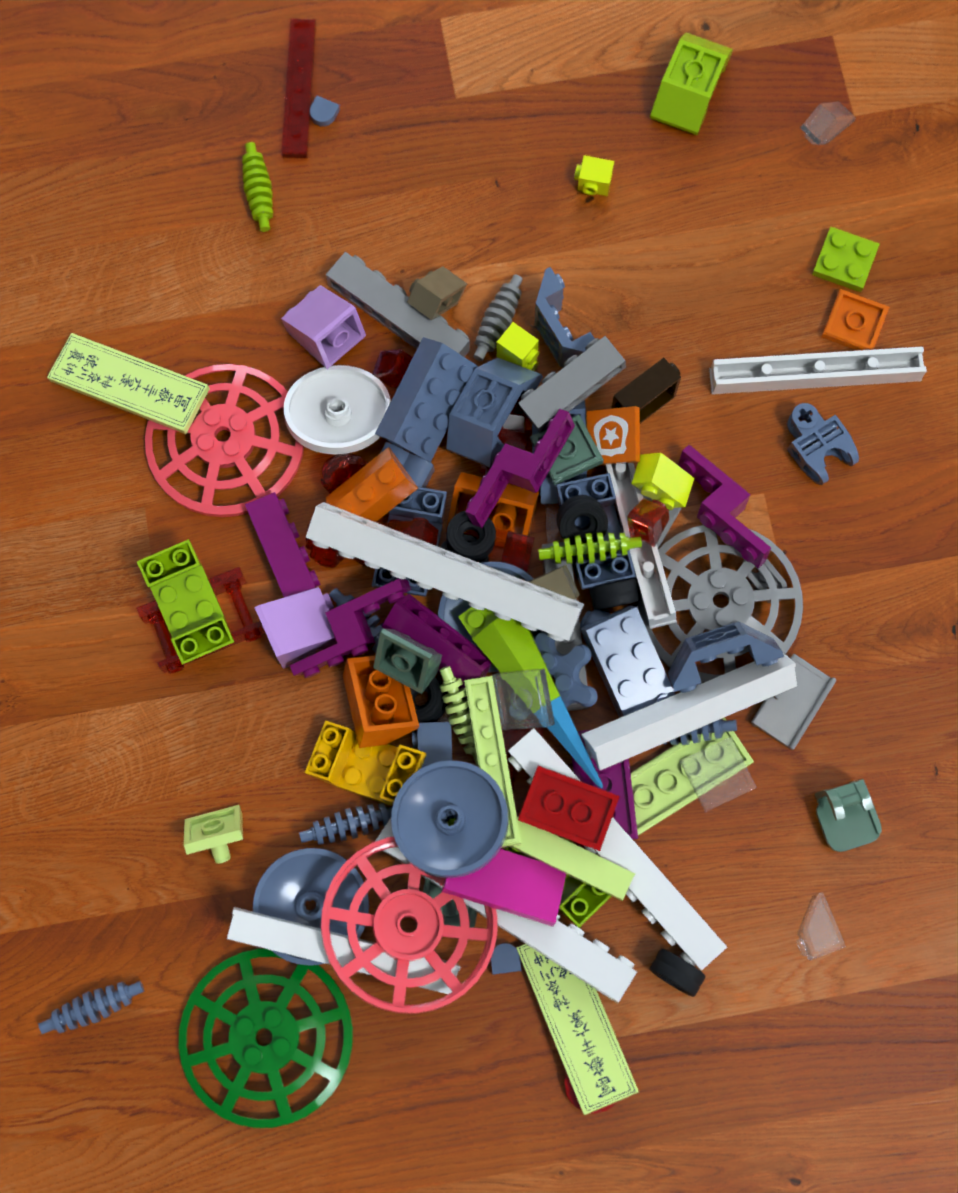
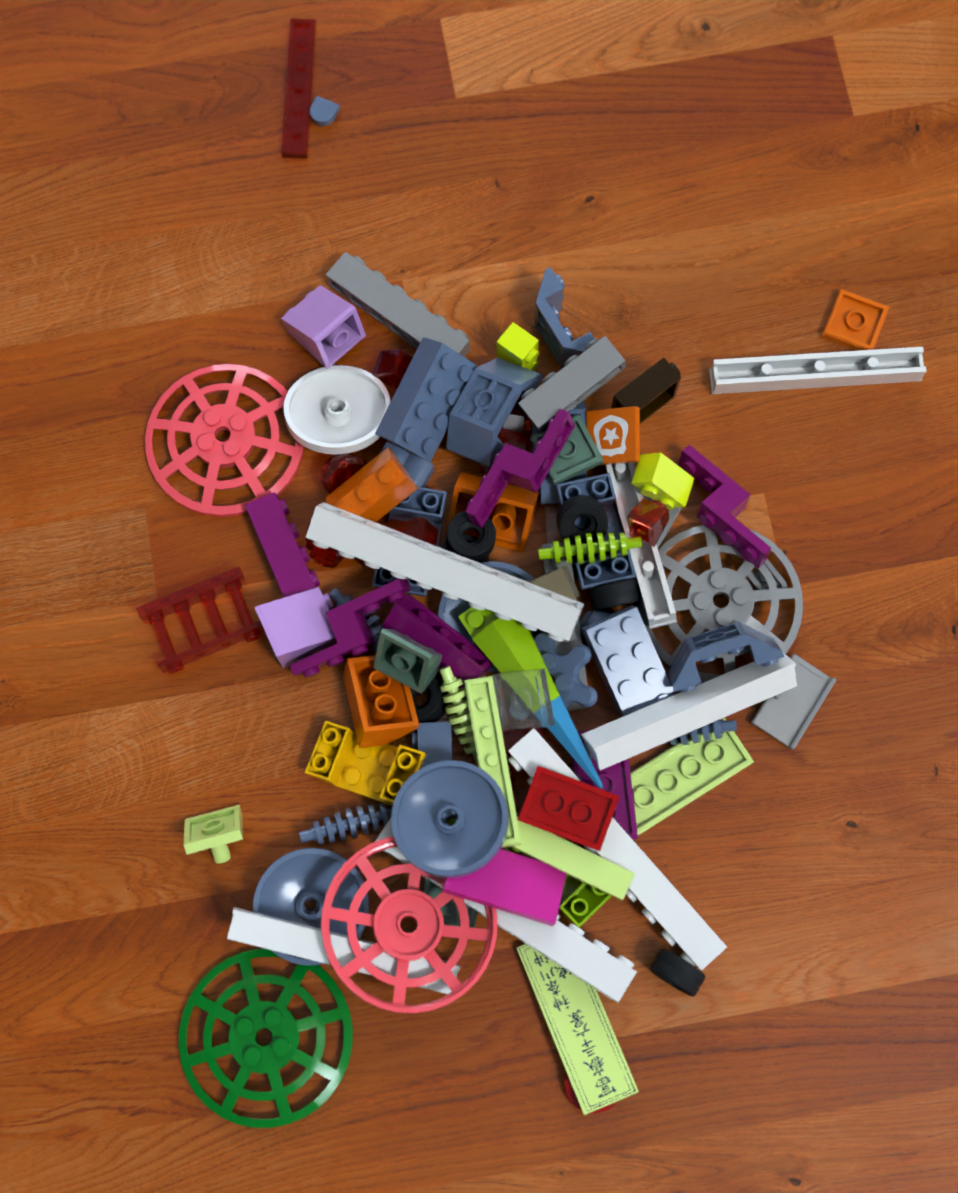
sand blue piece [39,981,144,1034] -> none
yellowish green tile [47,333,210,434] -> none
lime slope [137,539,234,665] -> none
lime piece [242,142,273,232] -> none
dark tan brick [407,266,467,320] -> none
light grey piece [473,274,523,361] -> none
sand blue tile [491,943,521,975] -> none
clear red slope [501,531,535,573] -> none
neon yellow brick [574,155,614,196] -> none
lime slope [650,32,733,135] -> none
clear tile [680,737,757,812] -> none
sand blue piece [787,403,859,485] -> none
clear slope [797,892,846,960] -> none
clear slope [800,101,856,145] -> none
lime plate [812,227,880,292] -> none
sand green piece [815,779,882,852] -> none

